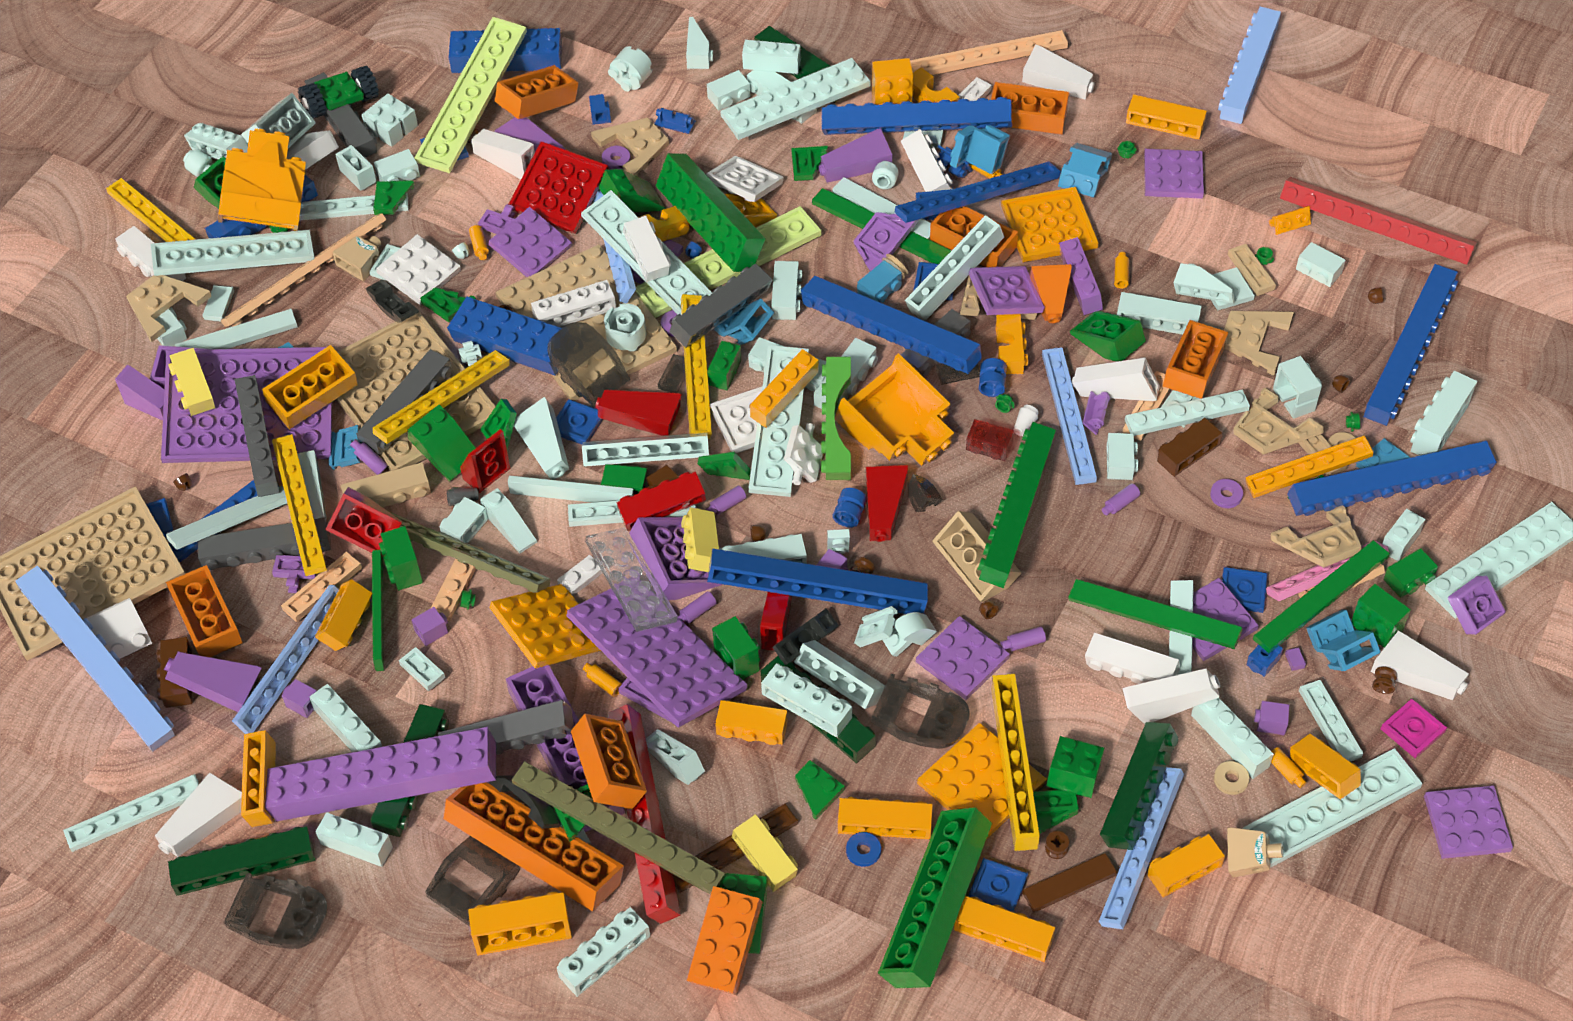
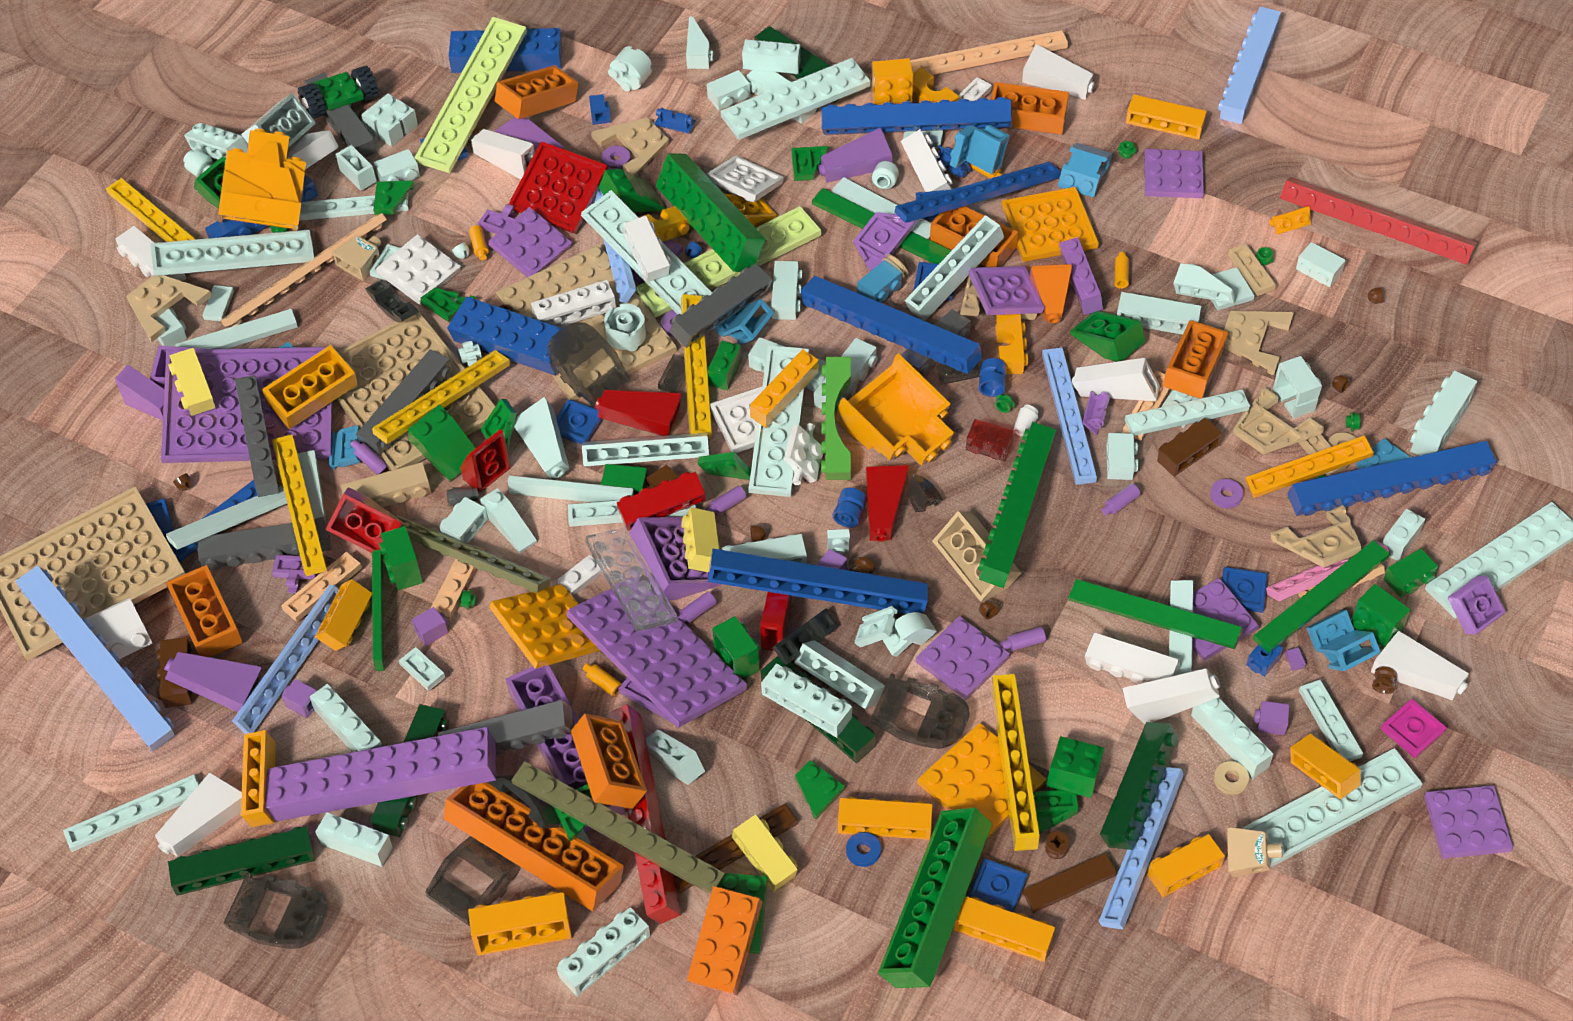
light orange brick [715,700,788,745] -> none
light orange cylinder [1271,747,1307,789] -> none
blue brick [1363,264,1459,426] -> none

